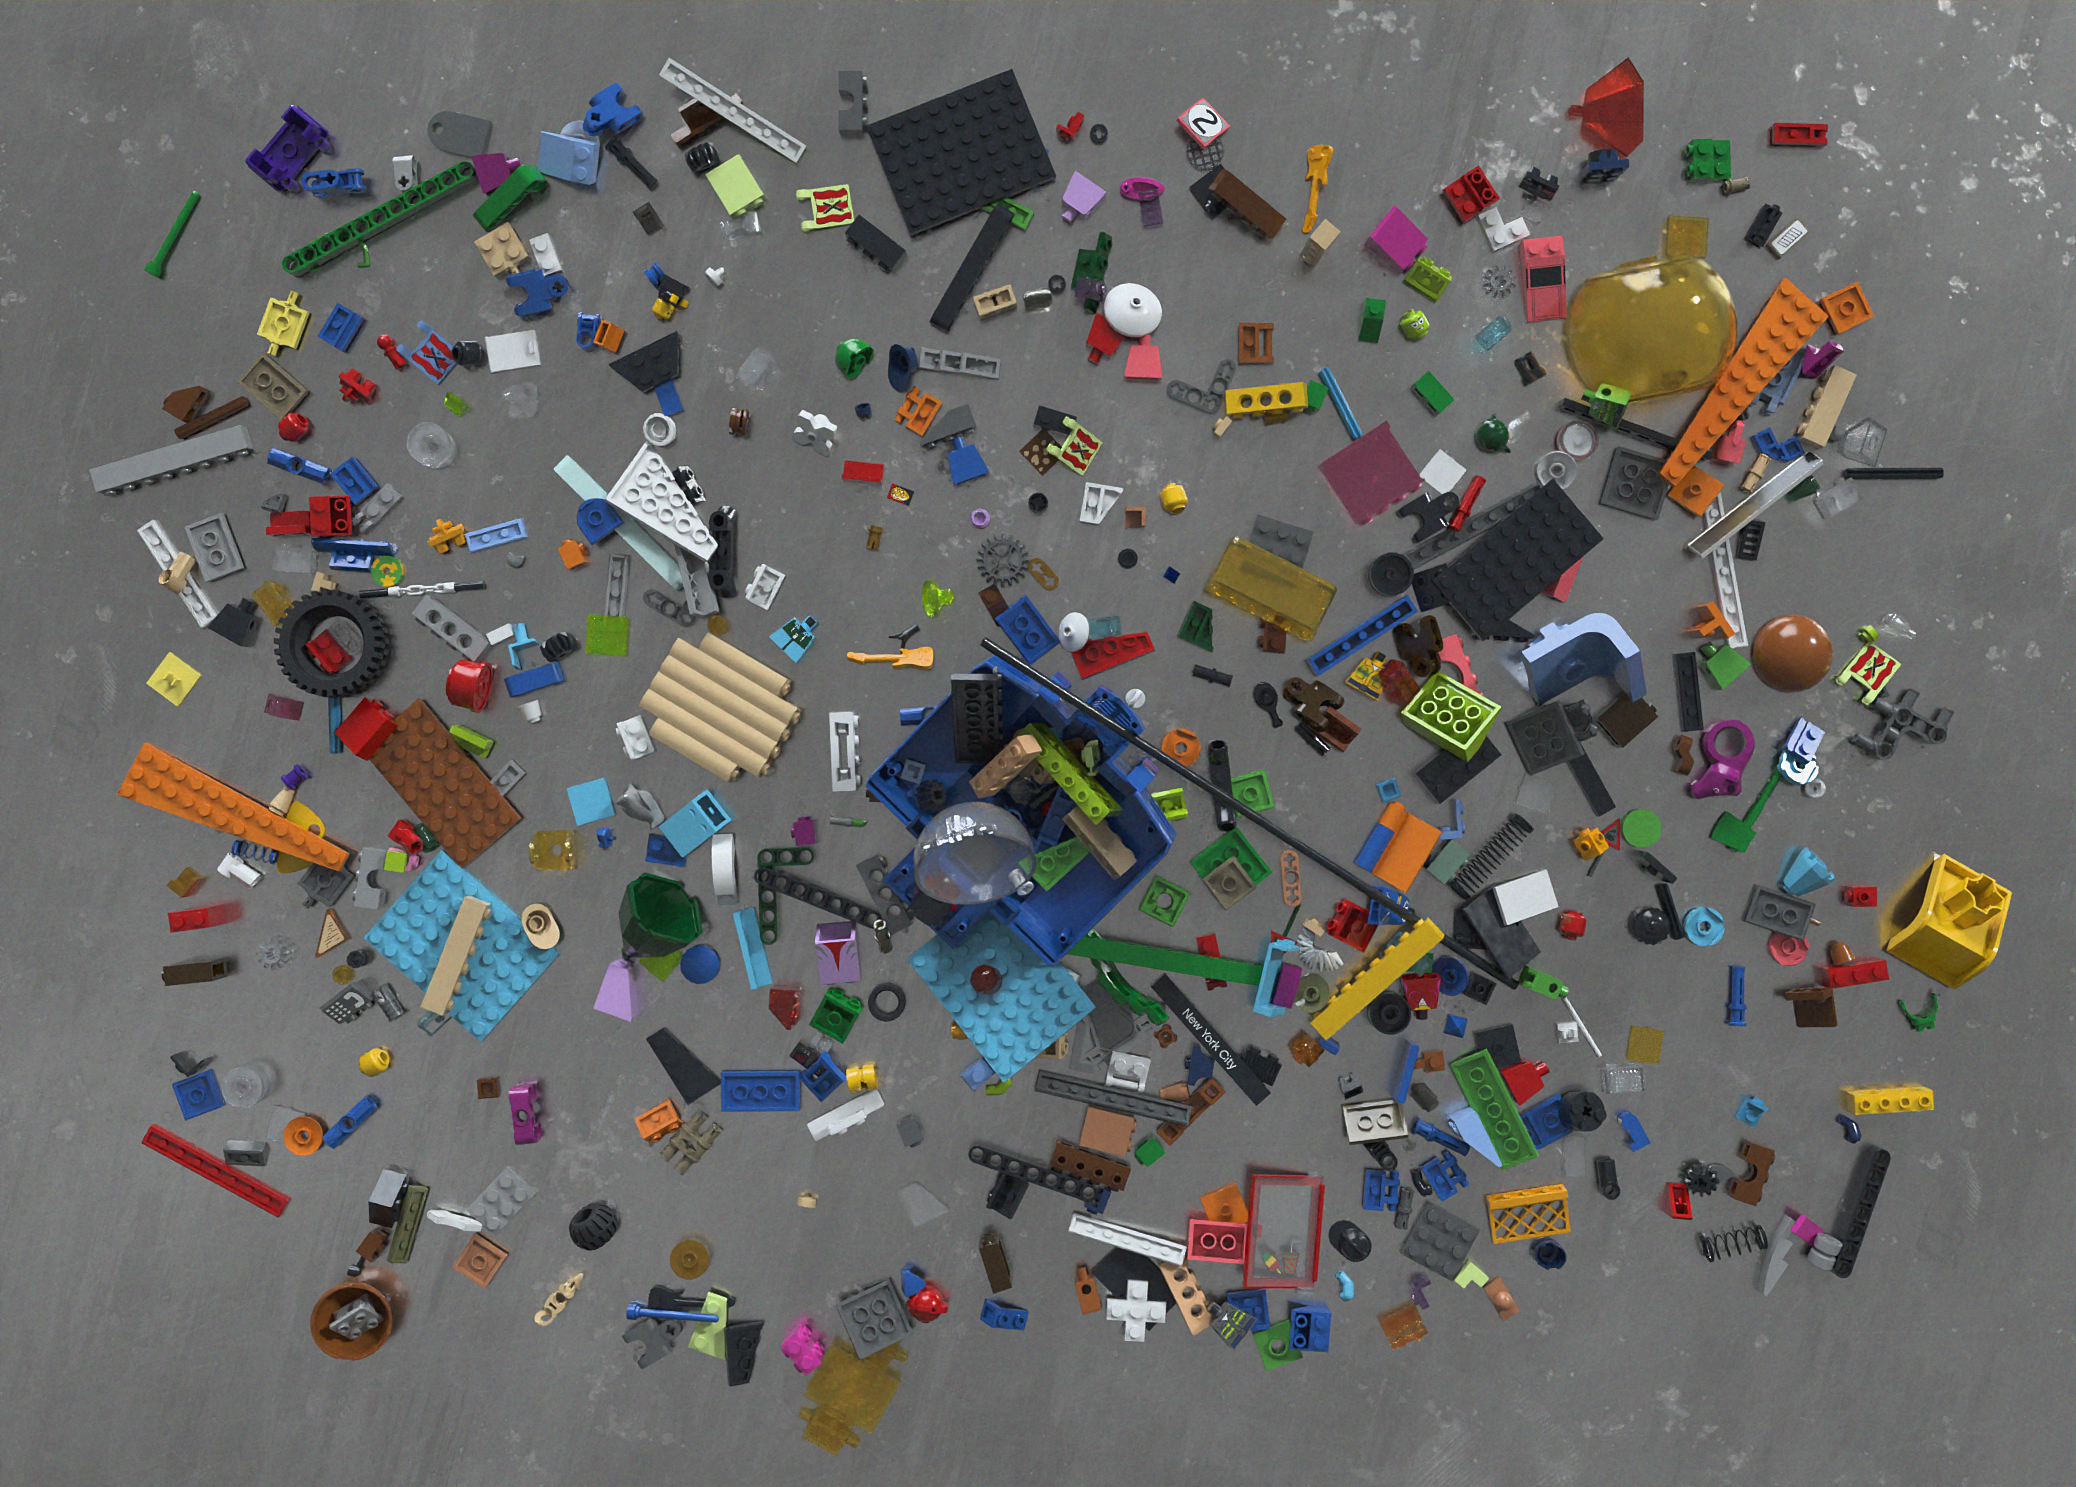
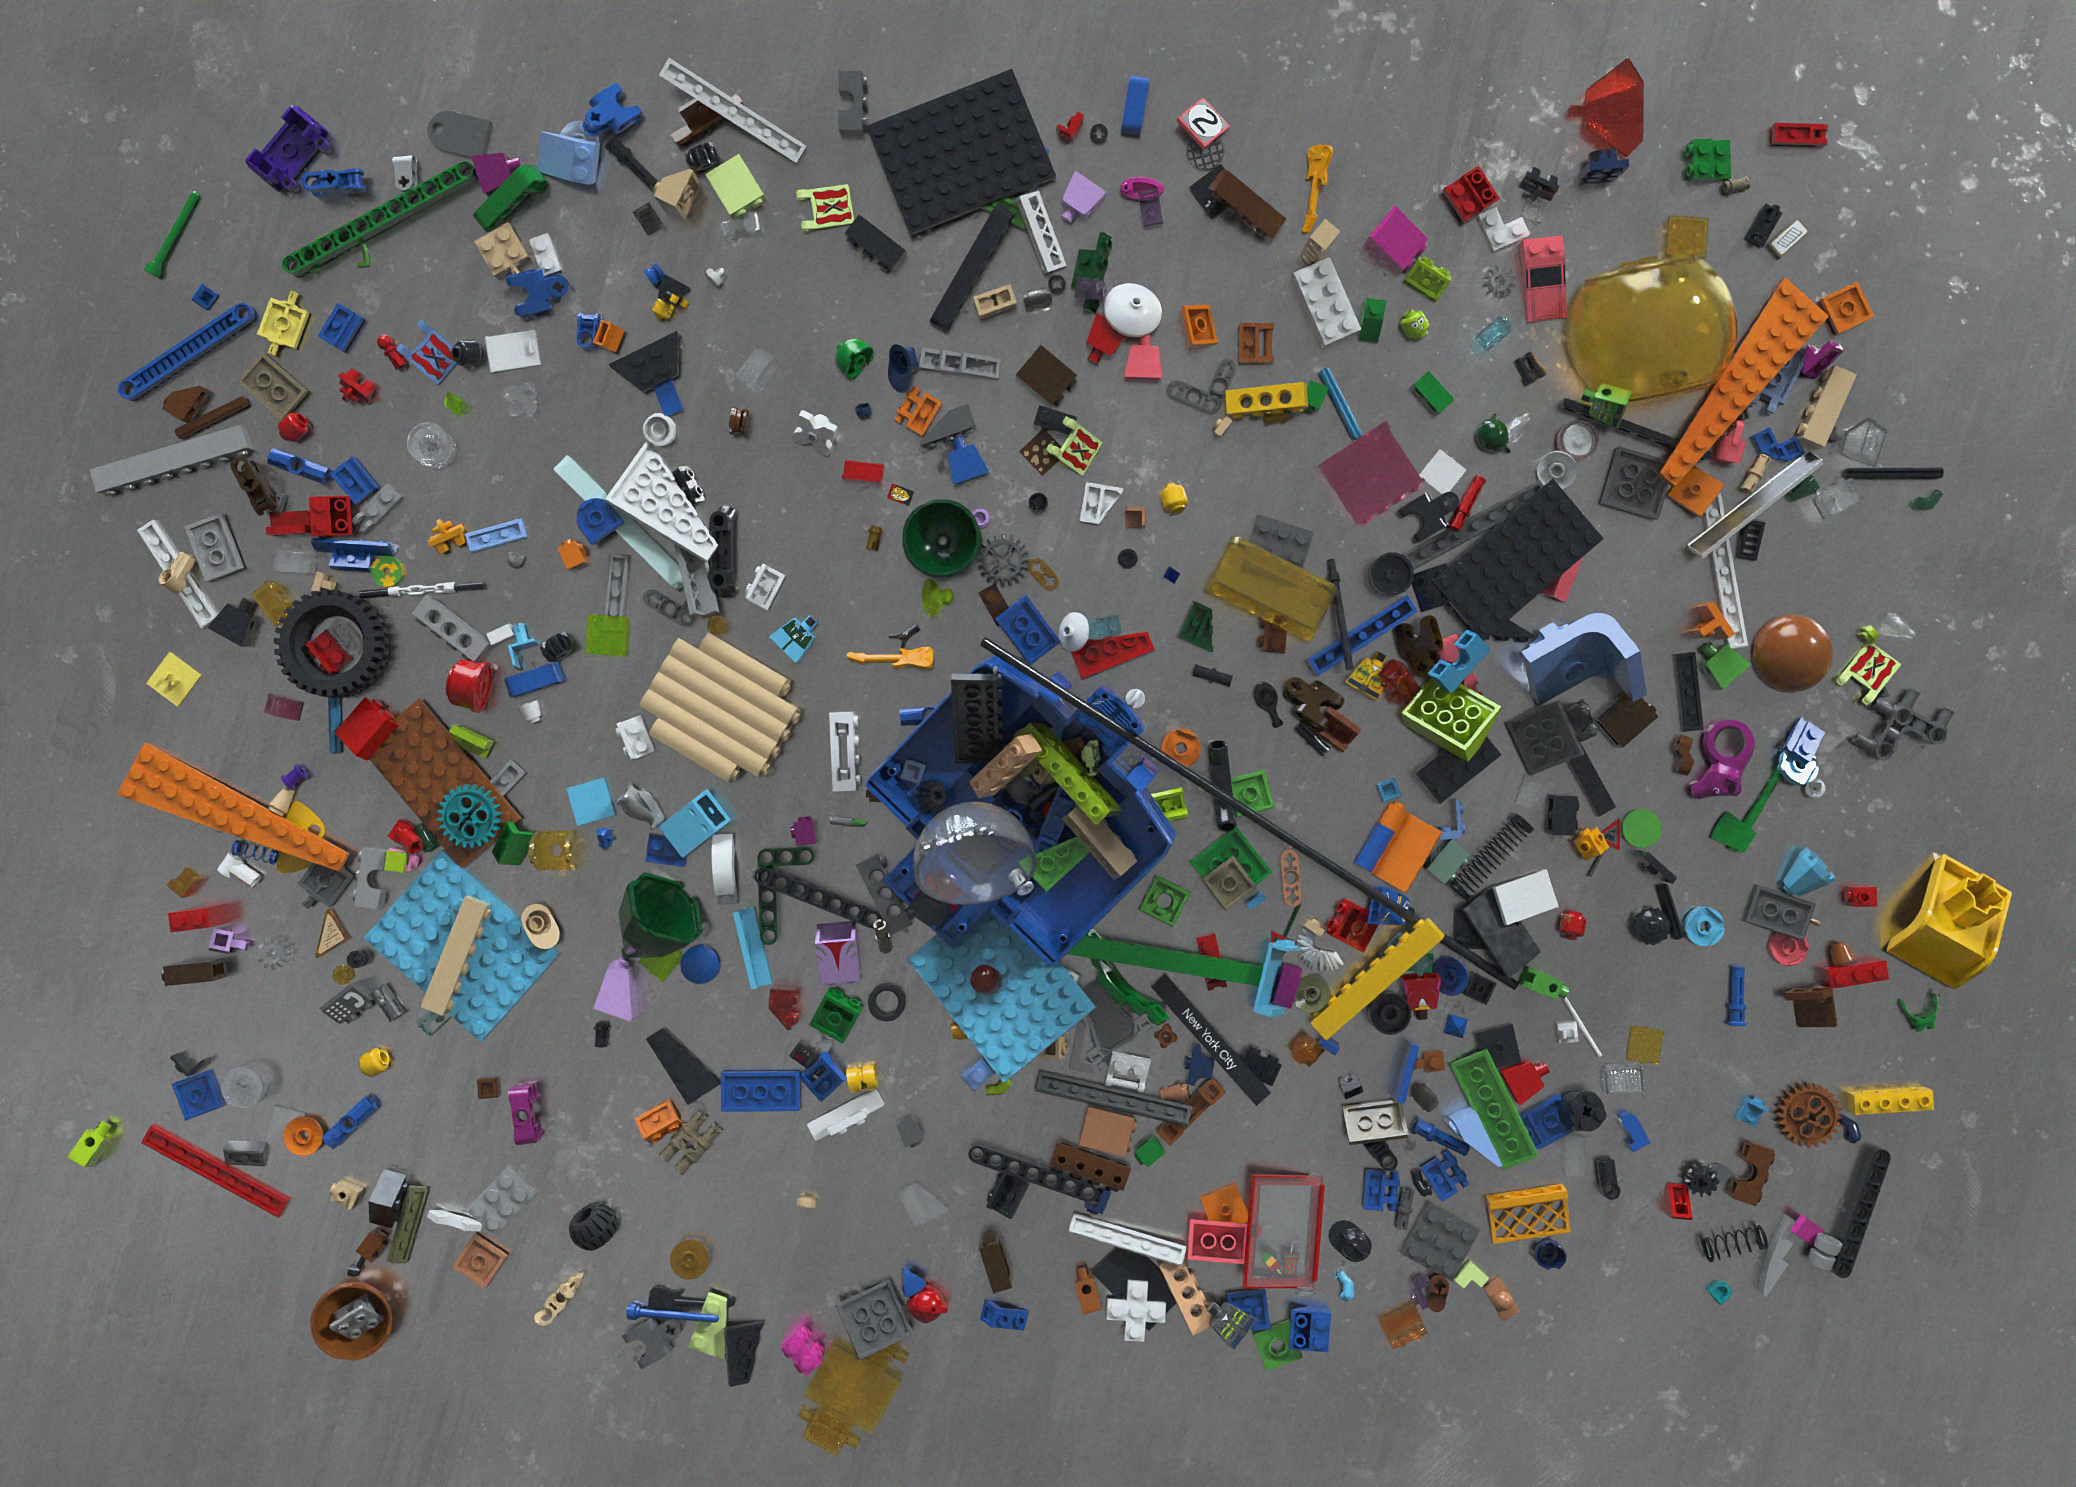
none -> lime torso [67,1121,111,1167]
none -> blue gear [118,303,255,400]
none -> blue slope [191,284,219,310]
none -> lavender brick [208,928,247,954]
none -> dark brown piece [230,456,278,516]
none -> tan brick [329,1179,364,1210]
none -> teal gear [437,784,503,848]
none -> green panel [492,821,533,866]
none -> black pin [593,1022,609,1048]
none -> tan slope [653,169,702,219]
none -> dark green rock [902,499,982,578]
none -> white fence [1016,191,1066,274]
none -> dark brown brick [1016,345,1077,408]
none -> blue beam [1121,76,1150,135]
none -> orange slope [1180,305,1218,350]
none -> dark azure tile [1245,892,1266,910]
none -> white brick [1291,257,1361,349]
none -> black bar [1327,559,1354,670]
none -> reddish brown piece [1426,1275,1449,1312]
none -> dark azure arch [1428,630,1490,693]
none -> black brick [1546,794,1579,836]
none -> teal tile [1706,1281,1731,1306]
none -> dark orange gear [1776,1083,1842,1148]
none -> clear green arm [1914,489,1943,510]

